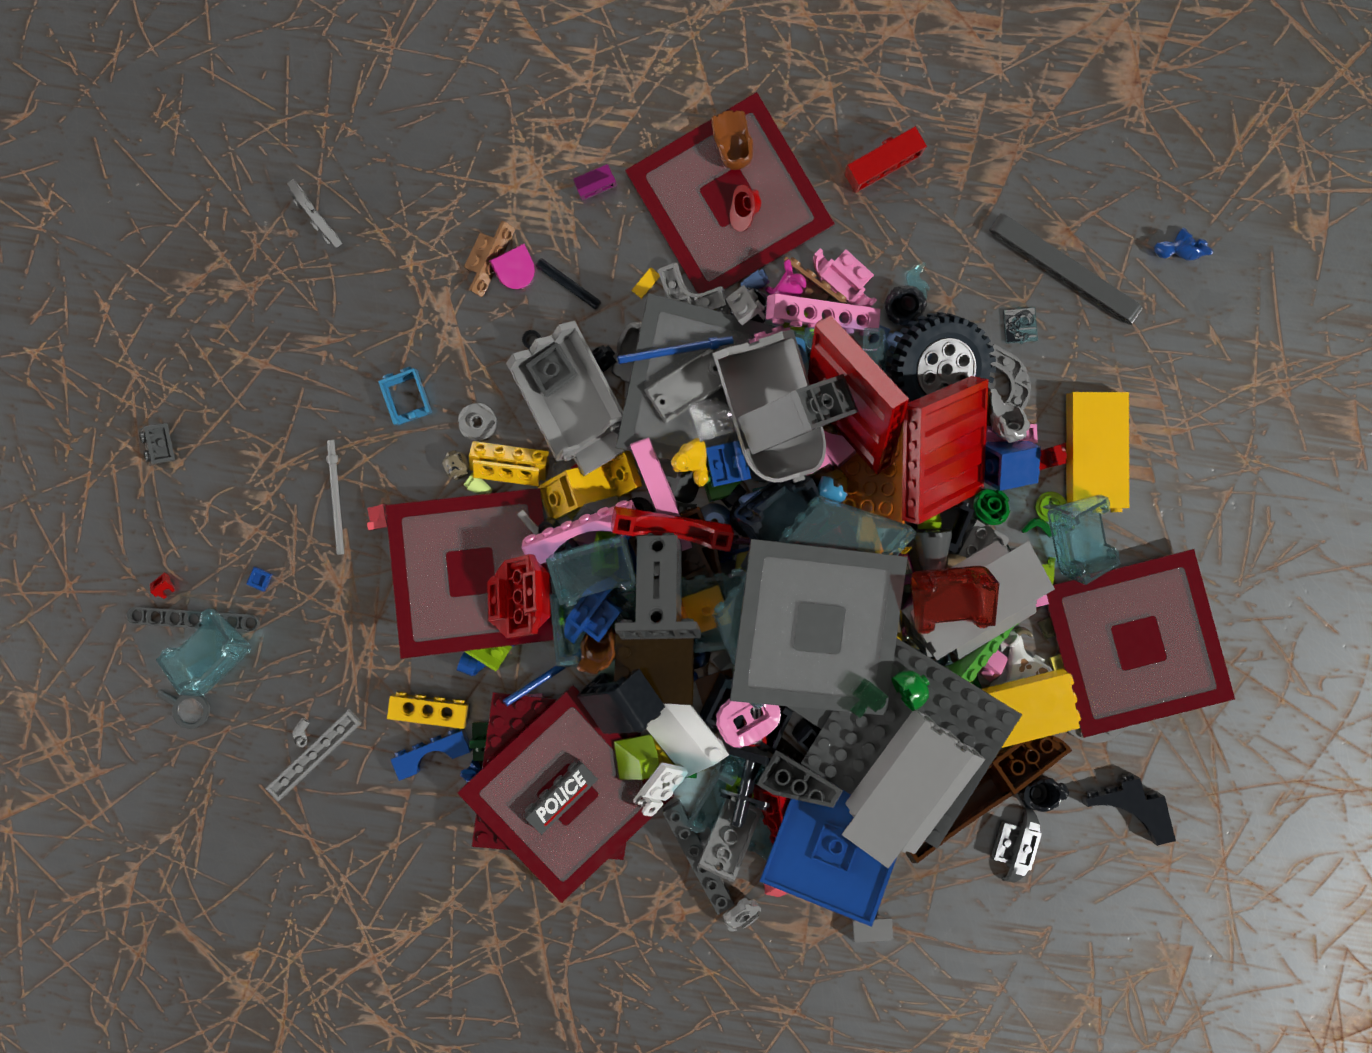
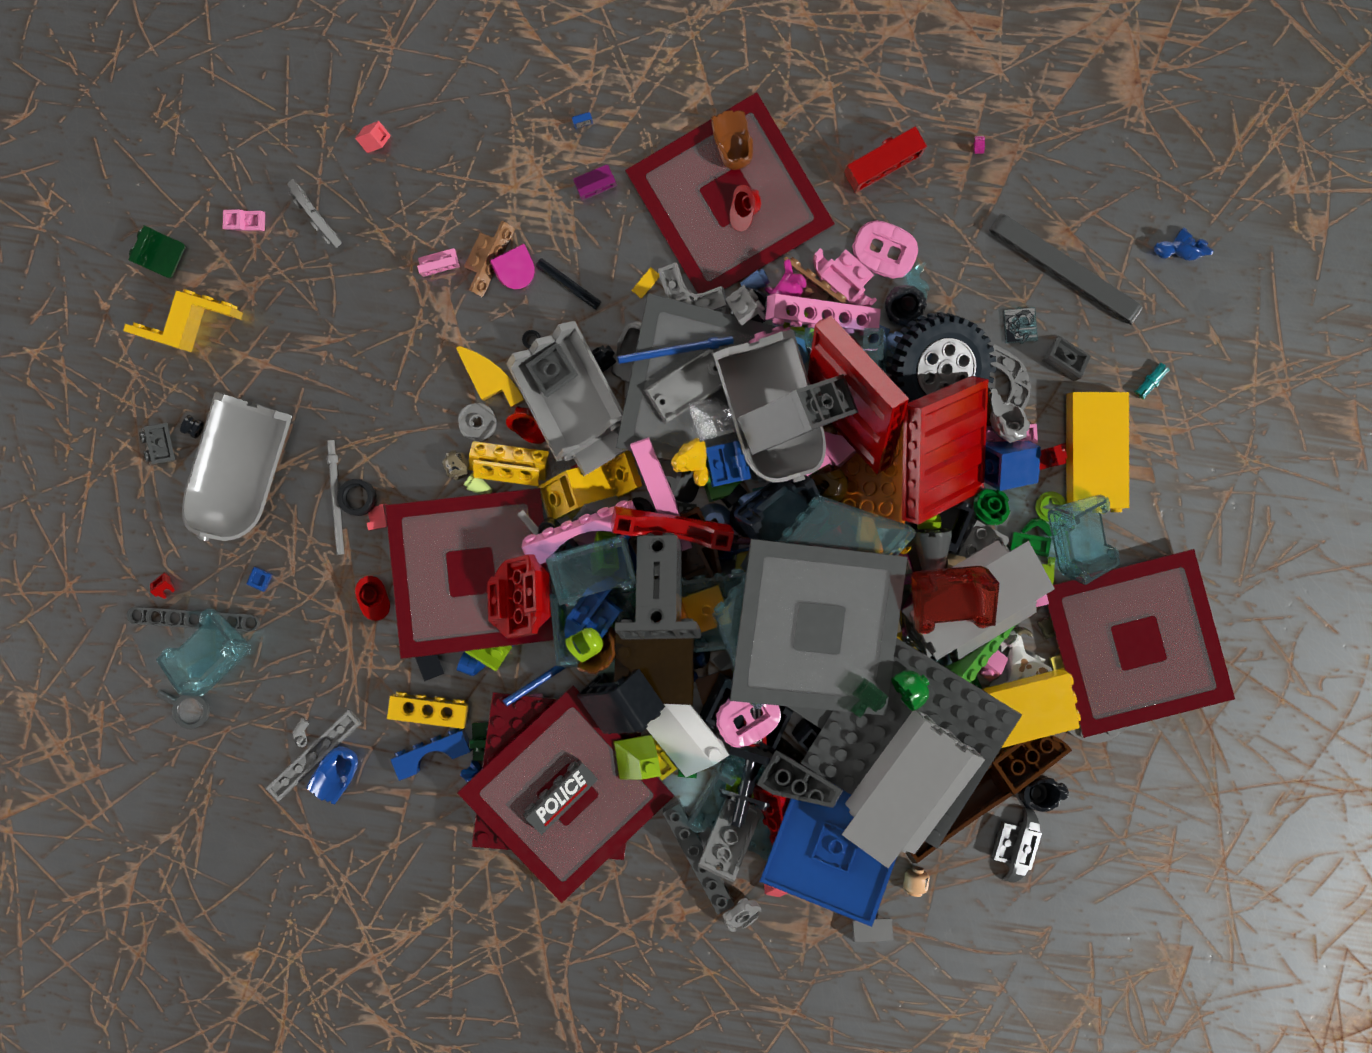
dark azure window [378,367,433,426] -> none
white plate [633,763,689,816] -> none
dark azure hair [818,476,847,504] -> none
black arch [1081,773,1176,846] -> none
none -> yellow bracket [123,289,243,352]
none -> dark green bracket [128,225,185,278]
none -> black wheel [180,415,204,439]
none -> light grey panel [182,391,292,541]
none -> bright pink slope [223,209,265,231]
none -> blue hair [306,746,358,804]
none -> black tyre [337,479,377,516]
none -> coral panel [355,121,391,153]
none -> red piece [355,576,390,621]
none -> black hinge [415,655,444,682]
none -> bright pink bracket [417,248,460,277]
none -> yellow slope [456,346,526,408]
none -> red piece [506,406,546,444]
none -> lime helmet [565,627,603,663]
none -> blue tile [572,112,593,129]
none -> bright pink piece [852,220,918,279]
none -> light nougat head [903,866,930,897]
none -> dark pink axle [974,136,985,154]
none -> green plate [1010,532,1052,557]
none -> dark grey slope [1042,335,1091,381]
none -> teal pin [1135,363,1170,400]

